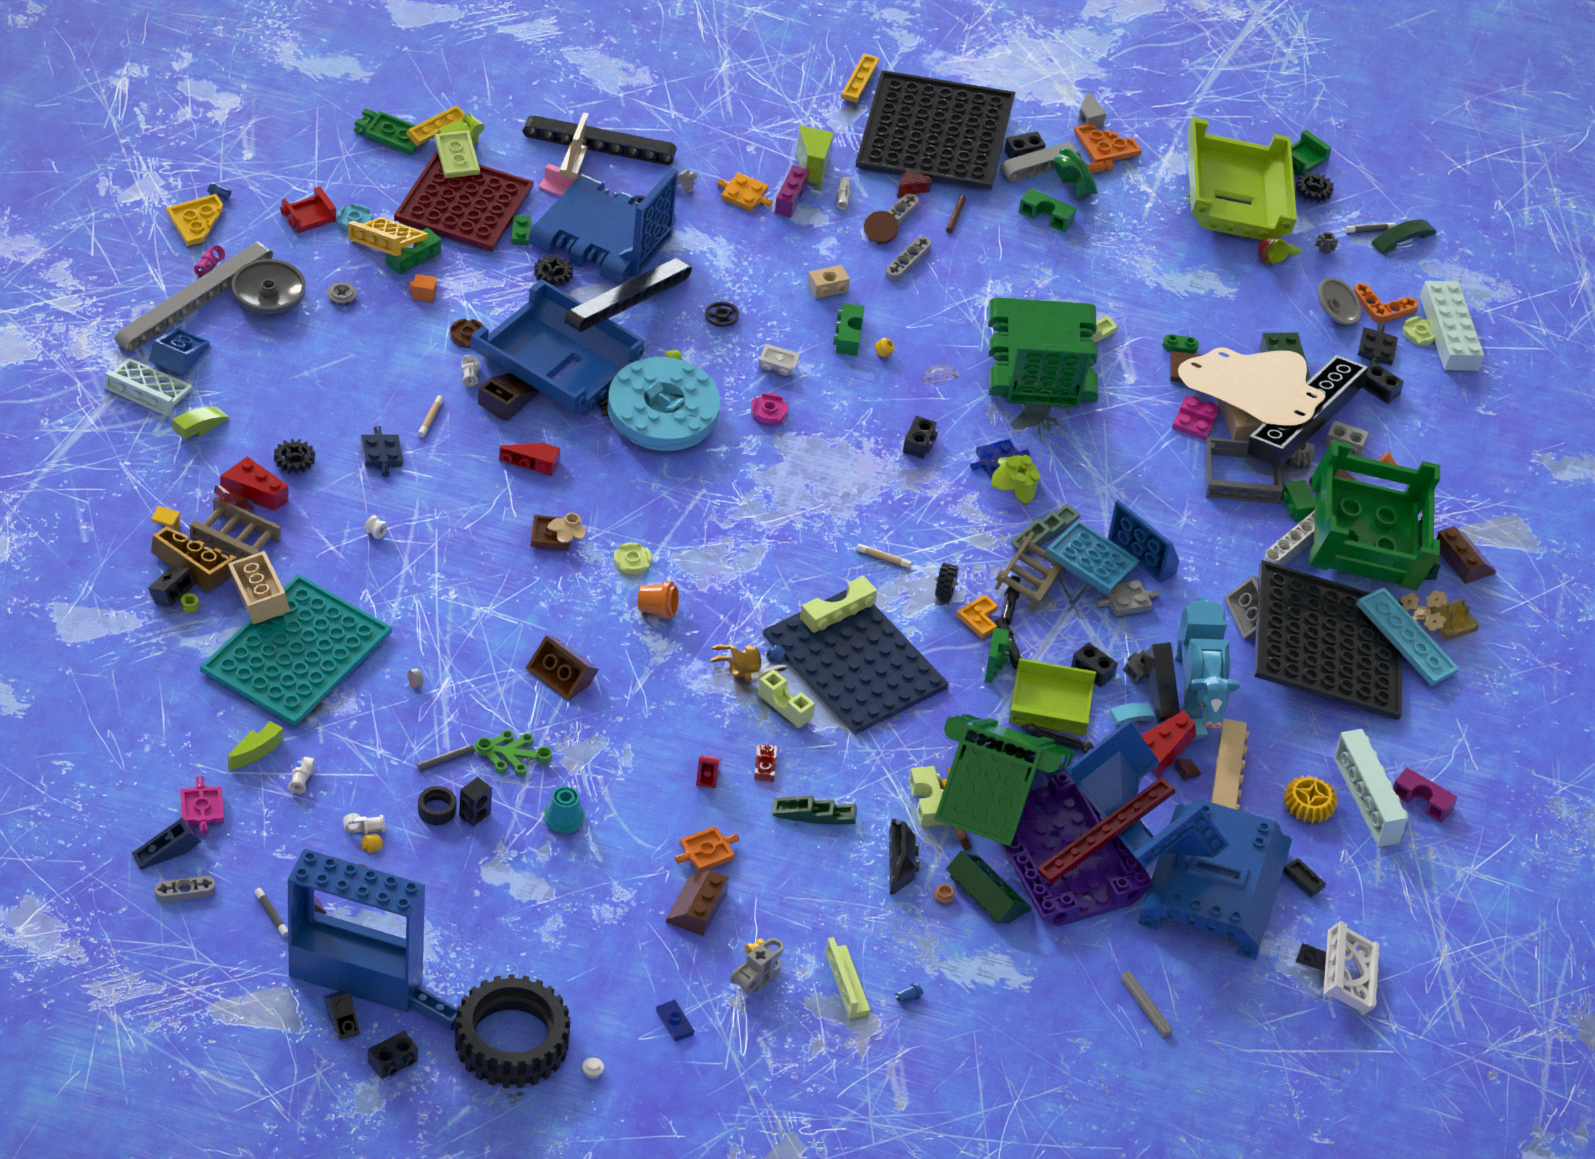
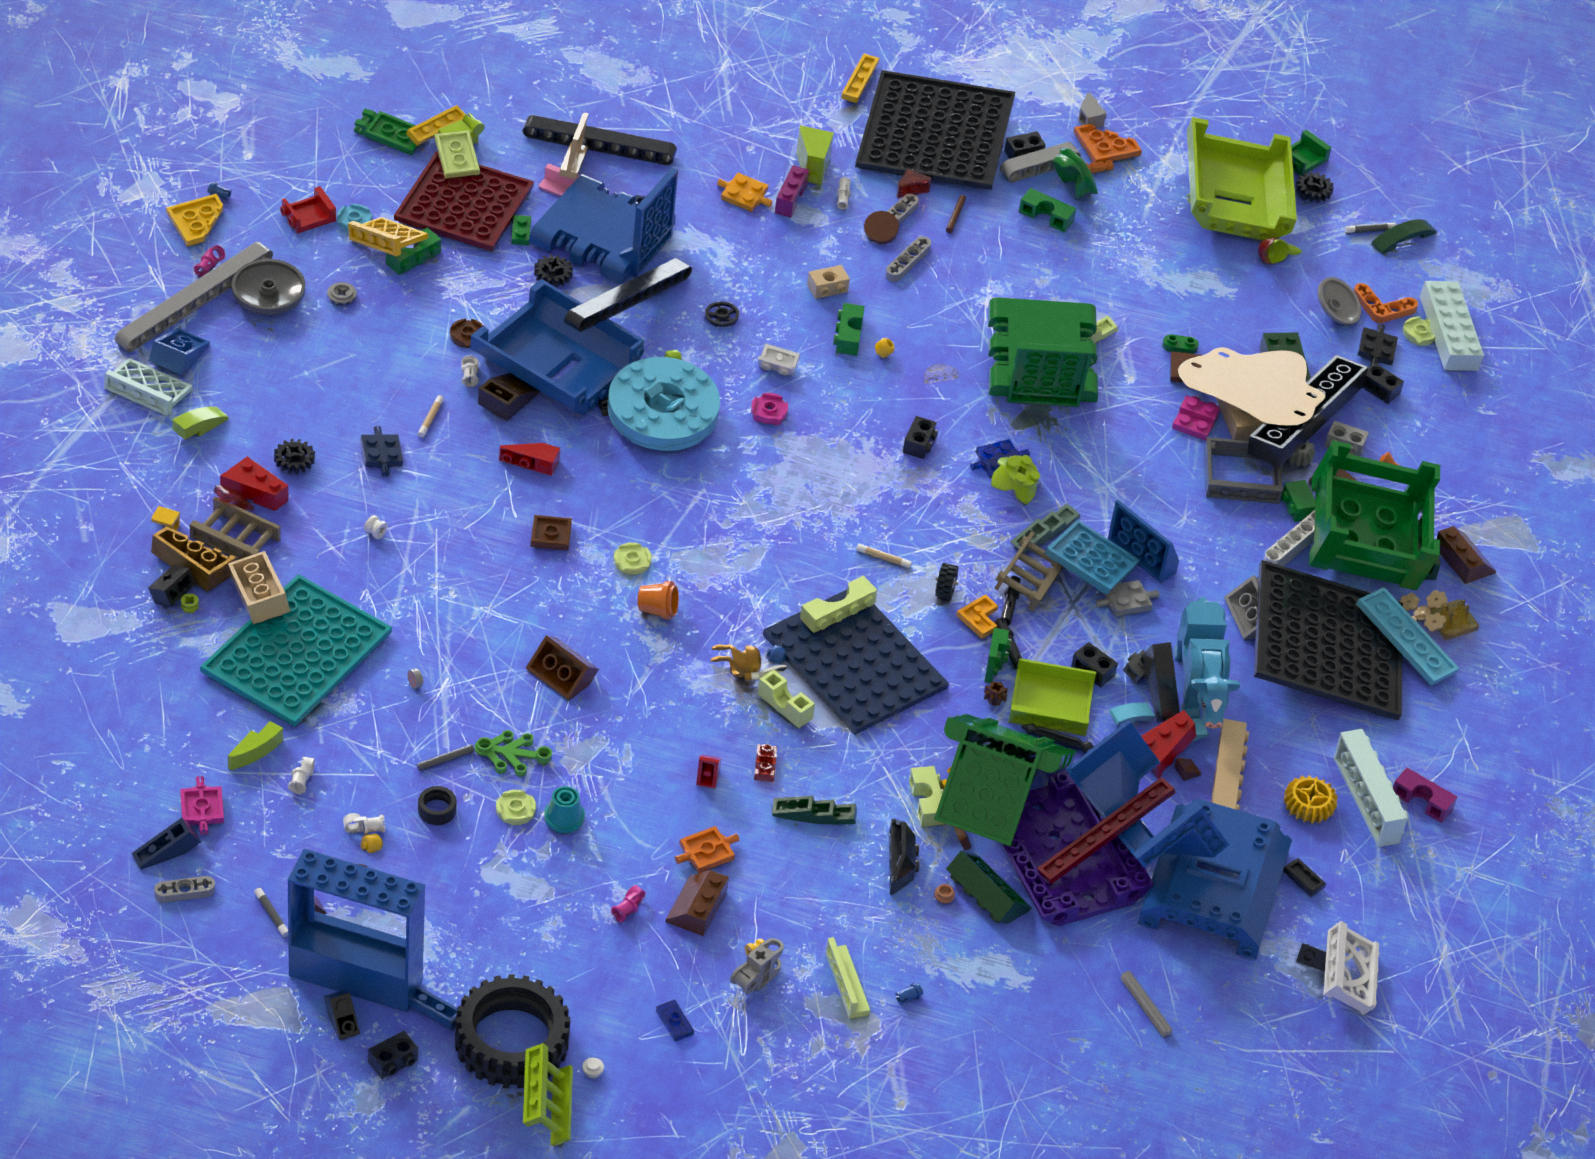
orange brick [409,274,437,302] -> none
black brick [459,777,492,827] -> none
tan plate [547,513,586,543] -> none
light grey piece [677,169,698,193] -> none
dark grey gear [1315,232,1338,254] -> none
none -> yellowish green tile [496,790,536,825]
none -> lime fence [523,1043,573,1146]
none -> dark pink connector [610,885,646,922]
none -> reddish brown gear [984,682,1008,706]

